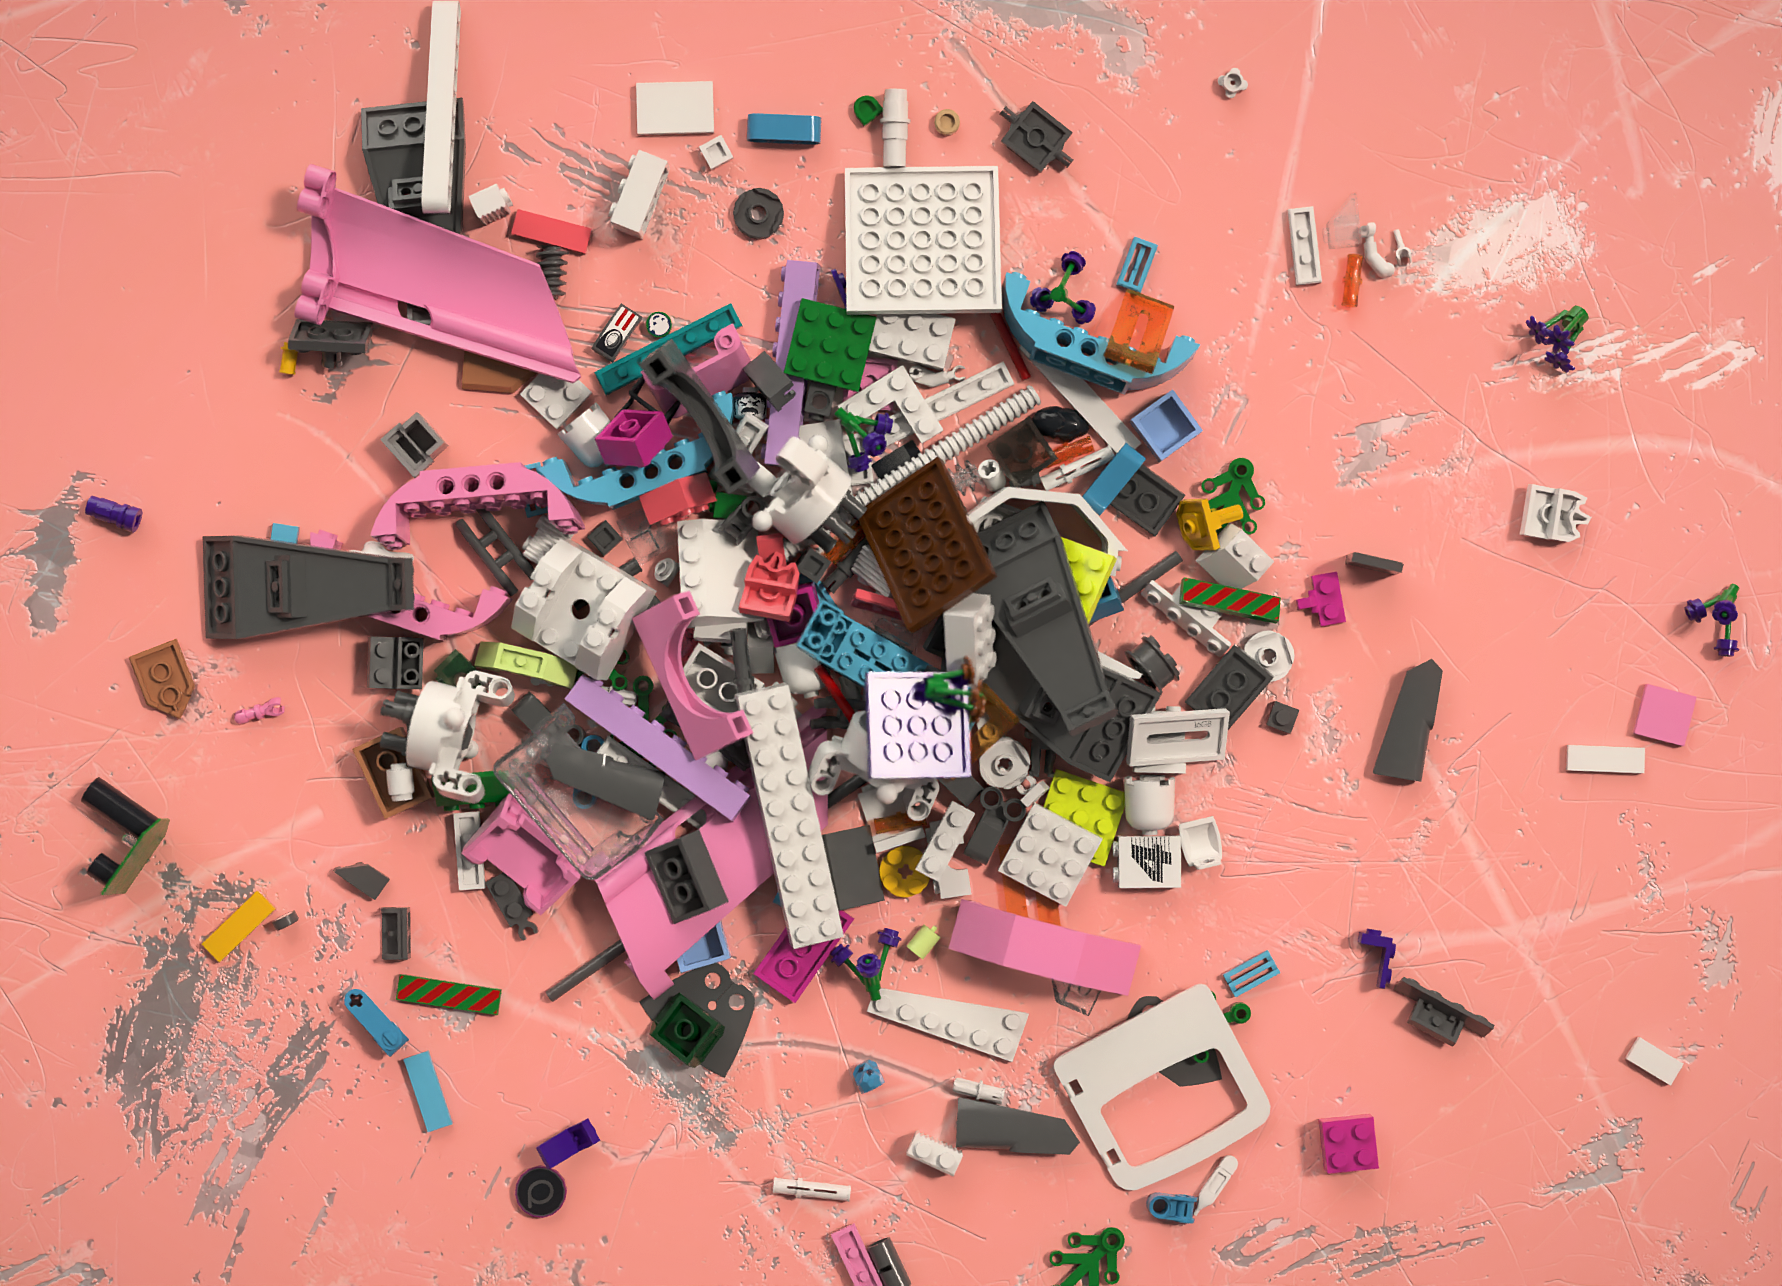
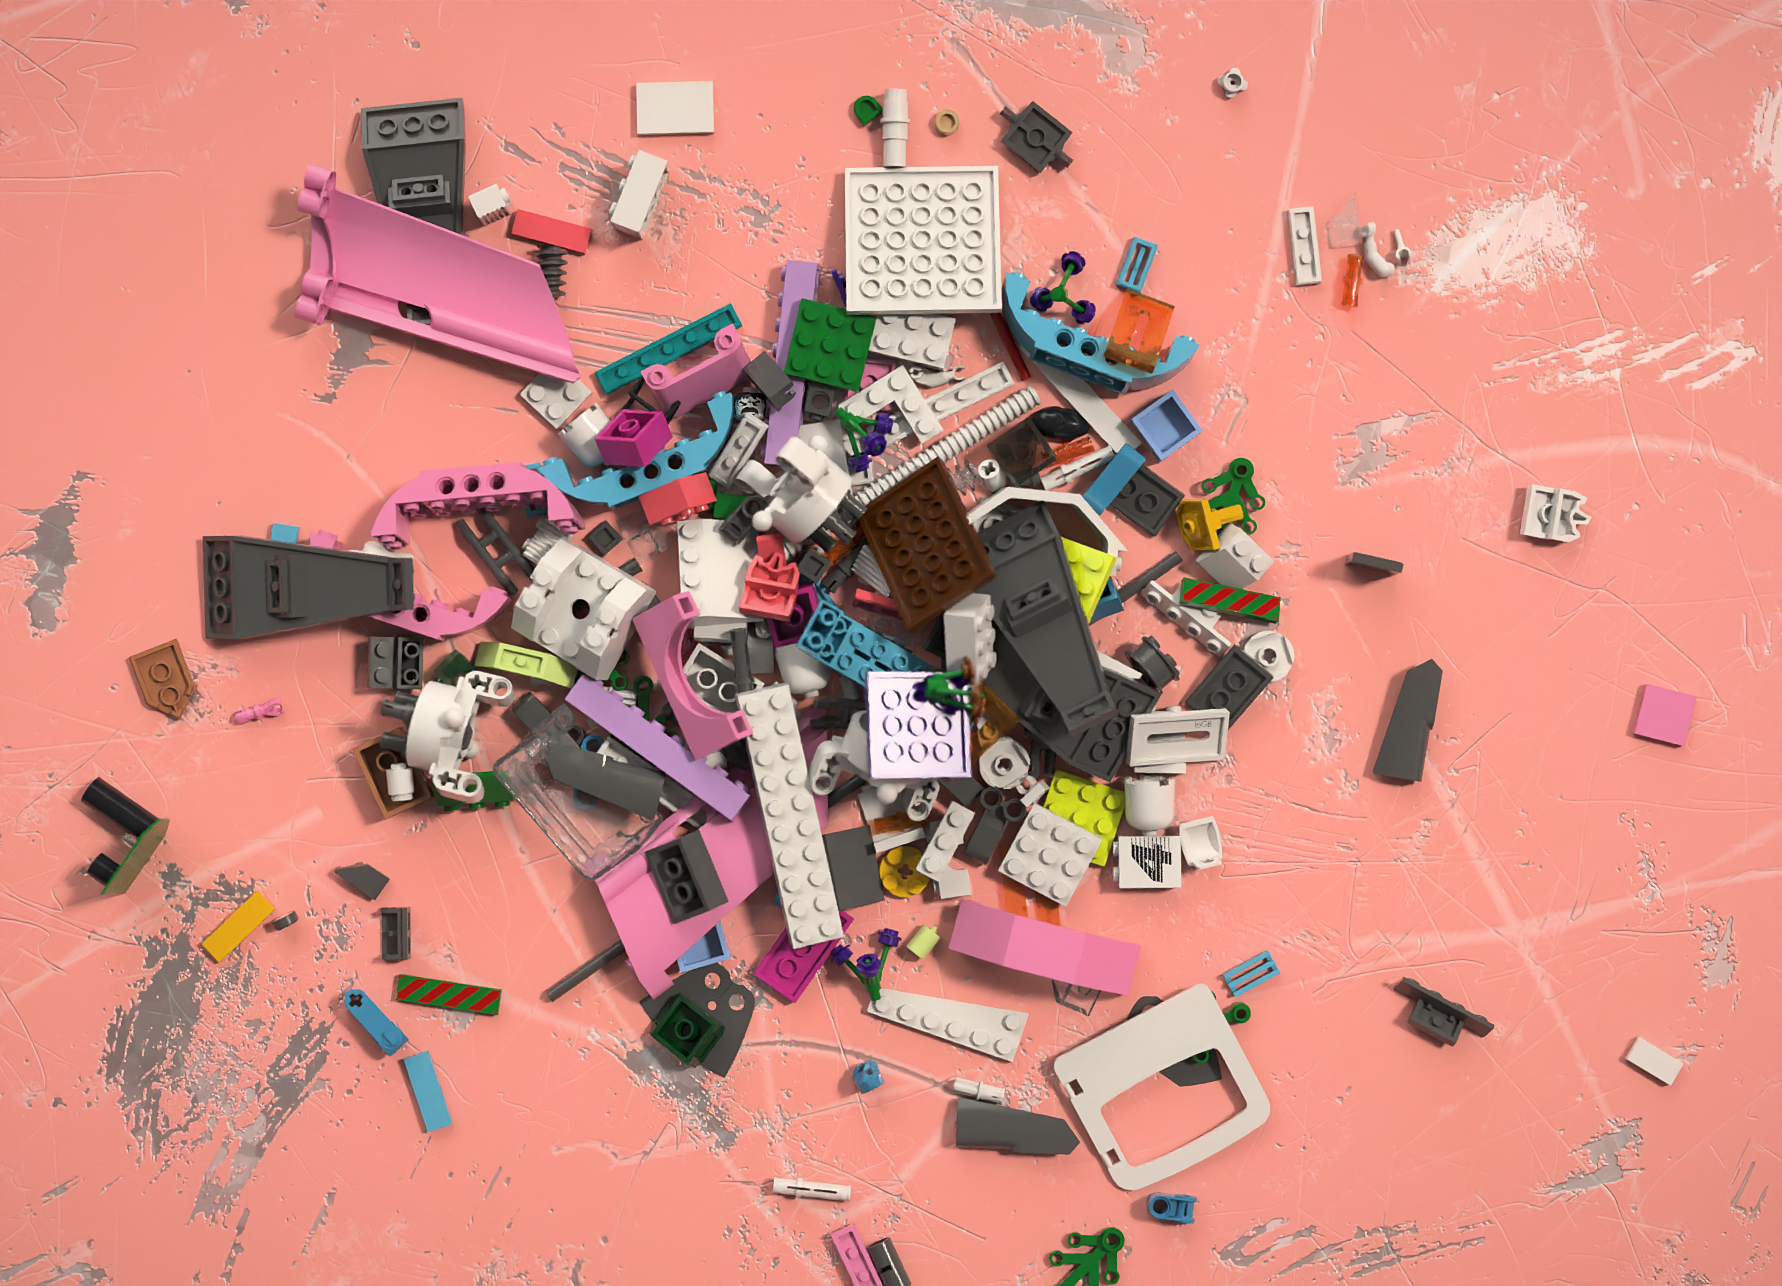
dark purple axle [85,495,143,533] -> none
yellow pin [279,342,298,375] -> none
dark grey plate [288,319,373,368] -> none
light grey plate [380,412,449,478] -> none
white beam [422,0,461,213] -> none
white plate [453,811,486,890] -> none
nougat tile [462,351,537,393] -> none
bright pink windscreen [462,793,586,916] -> none
dark grey plate [485,872,539,941] -> none
black tile [515,1165,567,1218] -> none
dark purple bracket [536,1118,600,1169] -> none
slope [591,303,642,363] -> none
dark grey arch [639,339,760,494] -> none
tile [646,312,672,338] -> none
white plate [654,558,680,587] -> none
white plate [699,135,734,171] -> none
dark grey tile [733,188,784,240] -> none
dark azure beam [747,113,822,145] -> none
red bar [814,664,855,722] -> none
black sticker [872,440,921,480] -> none
white brick [906,1130,963,1176] -> none
white piece [1193,1155,1238,1216] -> none
dark grey plate [1266,701,1299,734] -> none
dark pink hinge [1296,571,1346,626] -> none
dark pink brick [1318,1114,1379,1174] -> none
dark purple bracket [1358,928,1396,989] -> none
dark purple plant [1526,305,1589,373] -> none
white tile [1566,745,1645,773] -> none
dark purple plant [1684,583,1740,657] -> none

